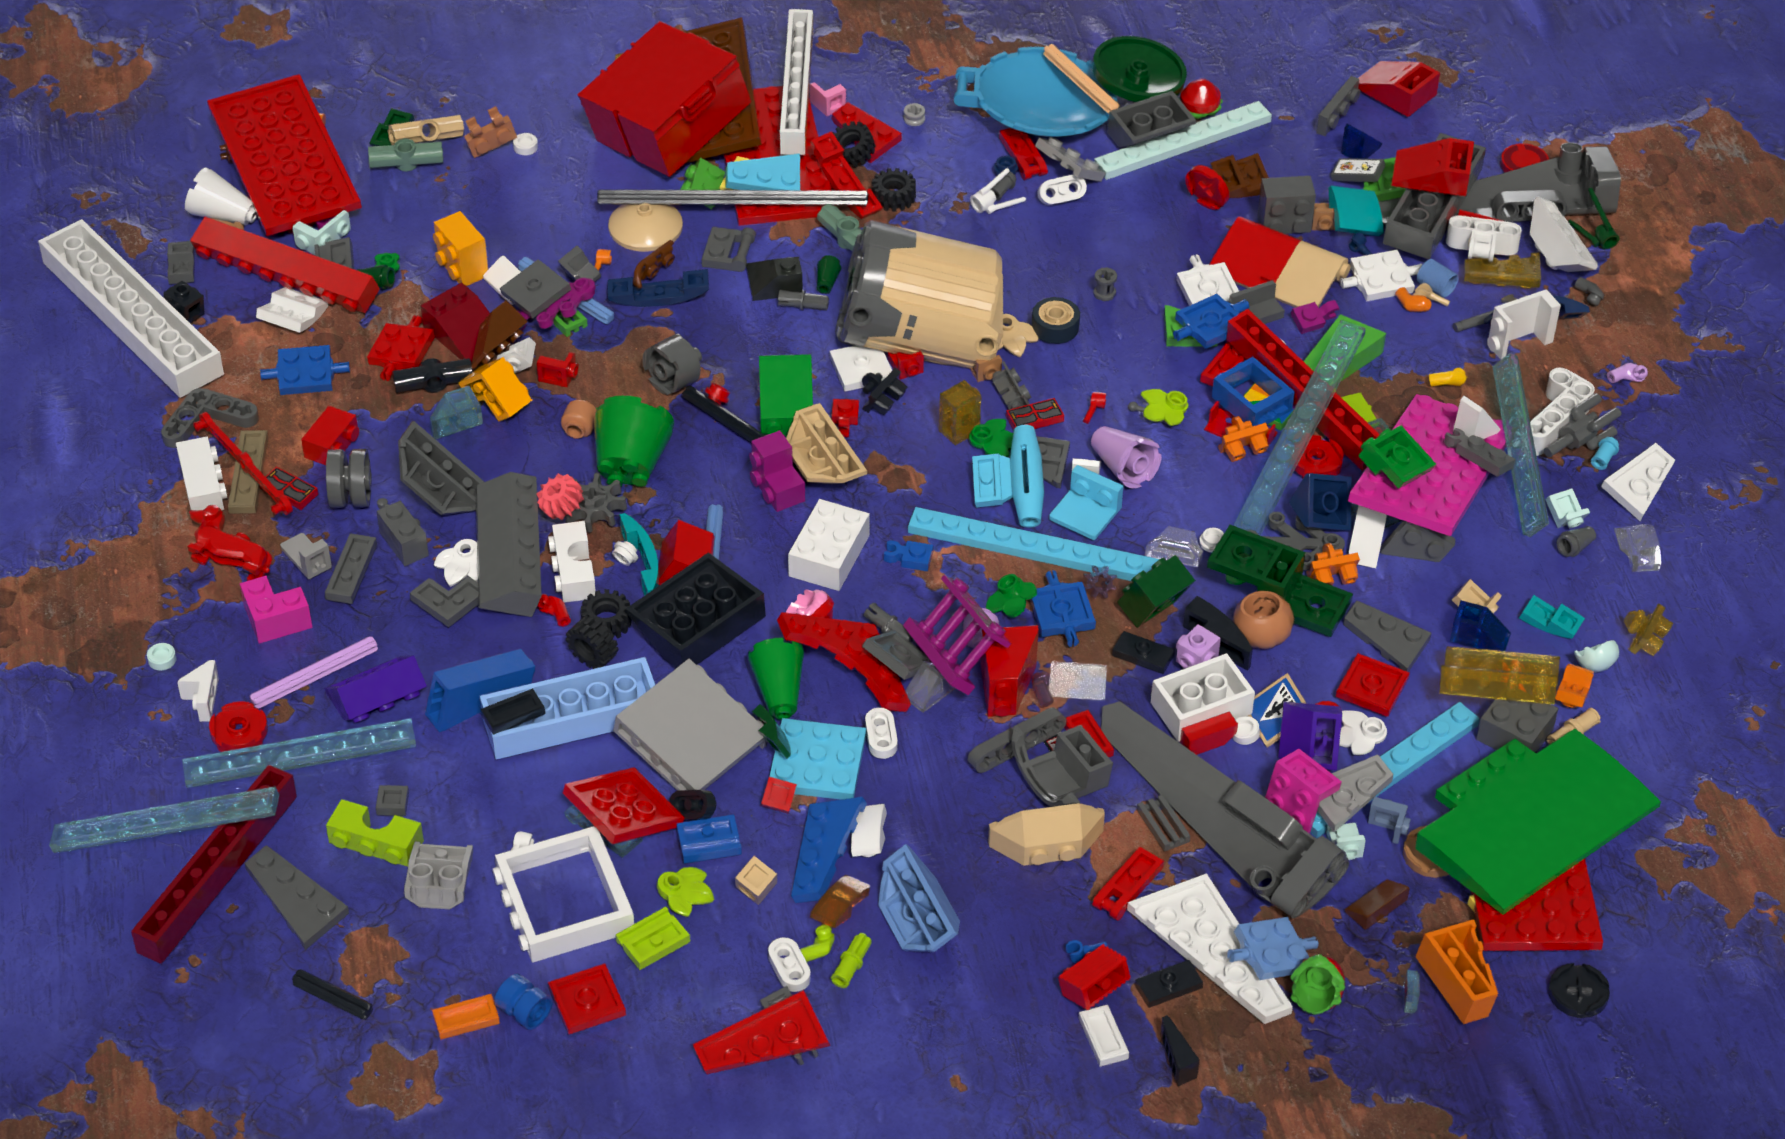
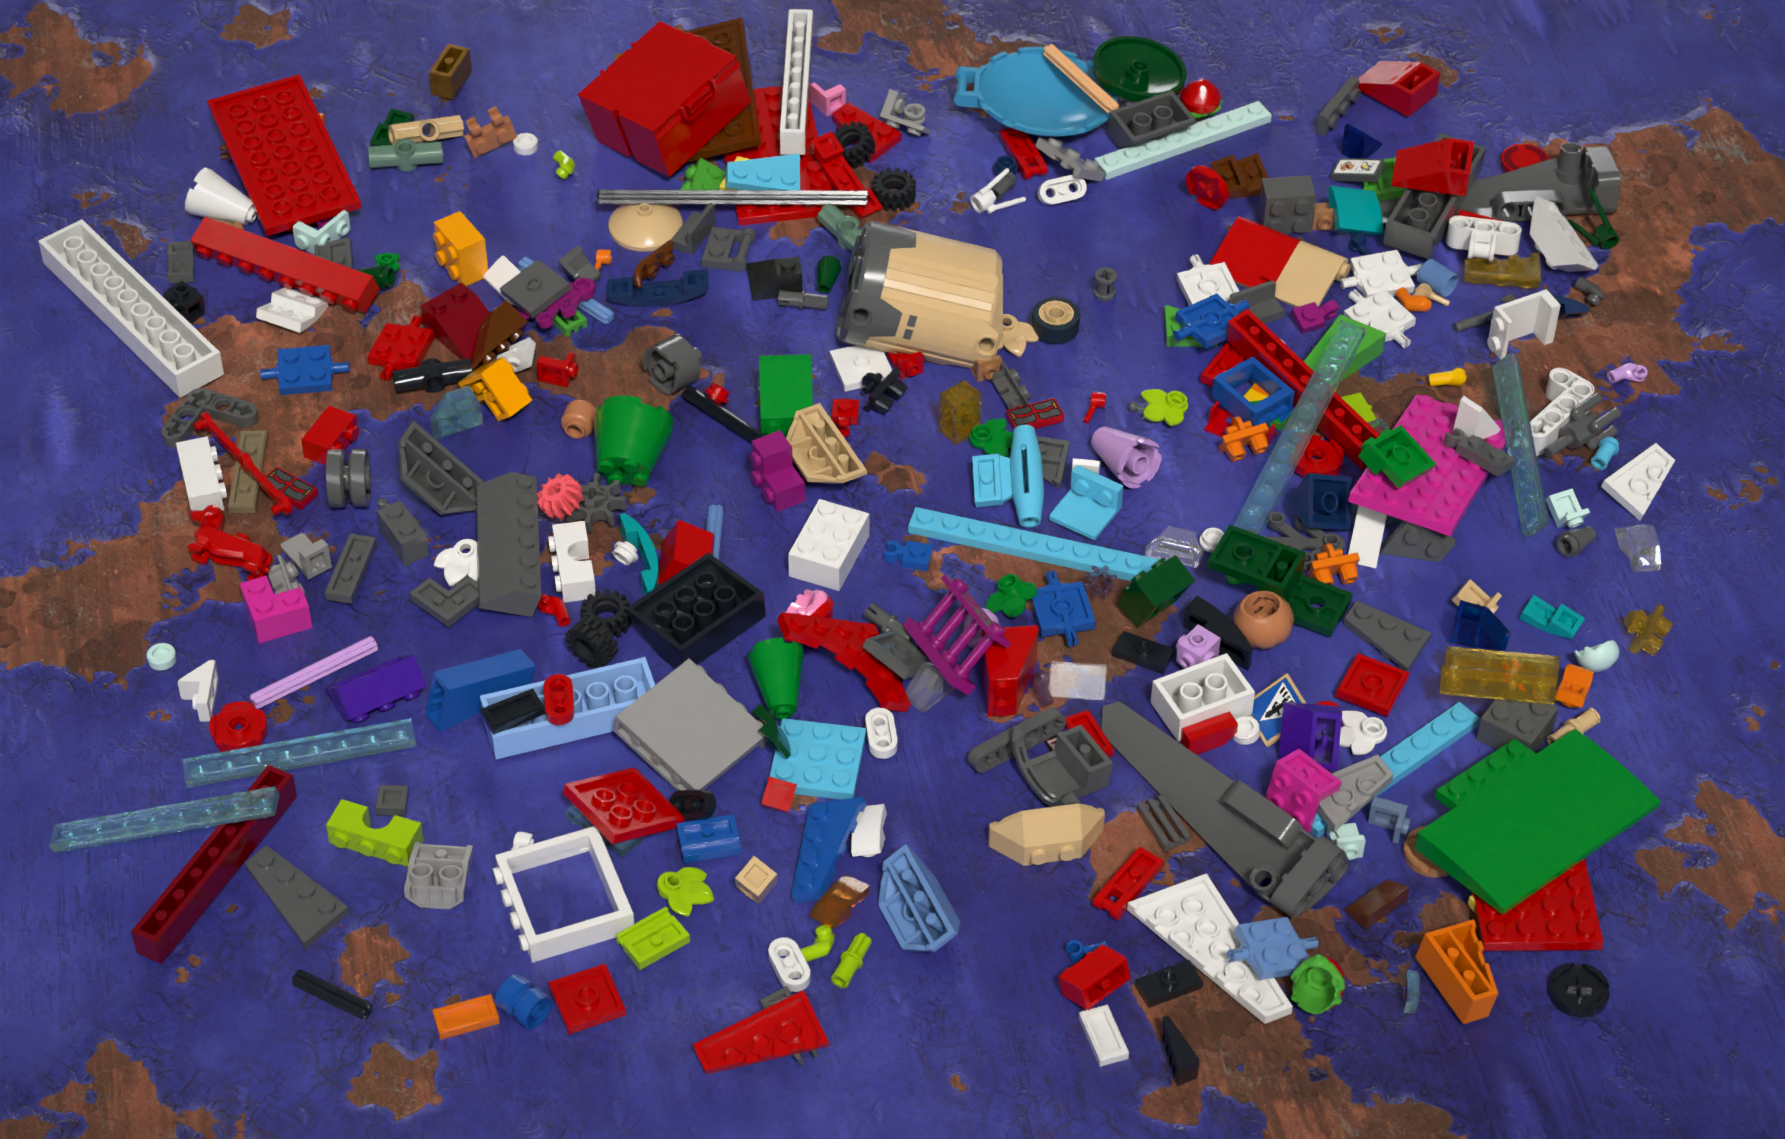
none -> light grey hinge [268,555,306,595]
none -> pearl gold brick [429,44,472,99]
none -> red plate [544,674,575,725]
none -> lime arm [553,150,575,179]
none -> dark grey panel [671,203,716,255]
none -> light grey bracket [880,89,931,136]
none -> white plate [1344,289,1416,348]

